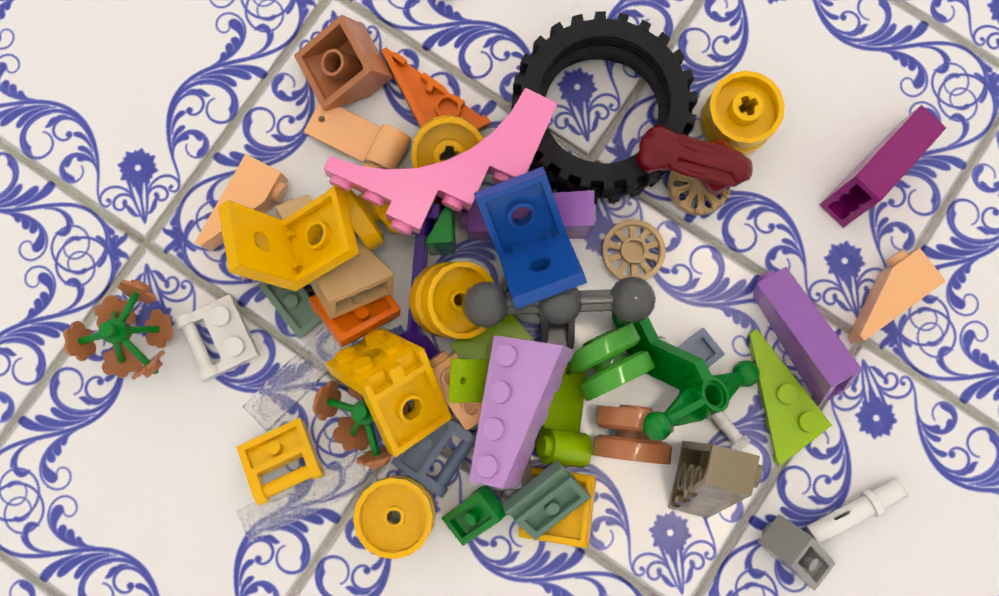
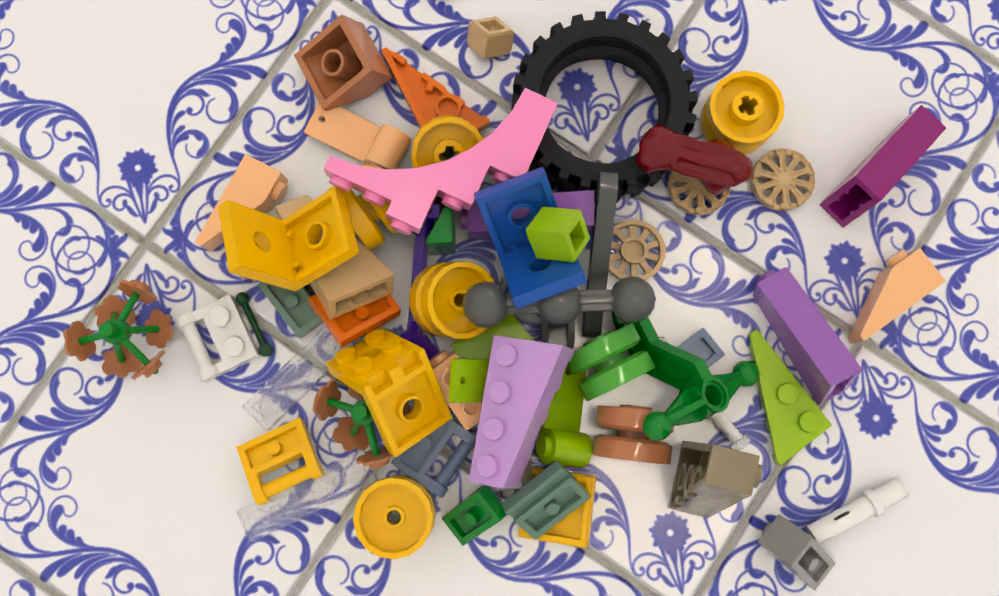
none -> dark green hinge [236,292,273,357]
none -> tan slope [467,16,515,59]
none -> lime brick [526,207,590,263]
none -> dark grey beam [582,172,619,338]
none -> tan wheel [751,148,815,211]

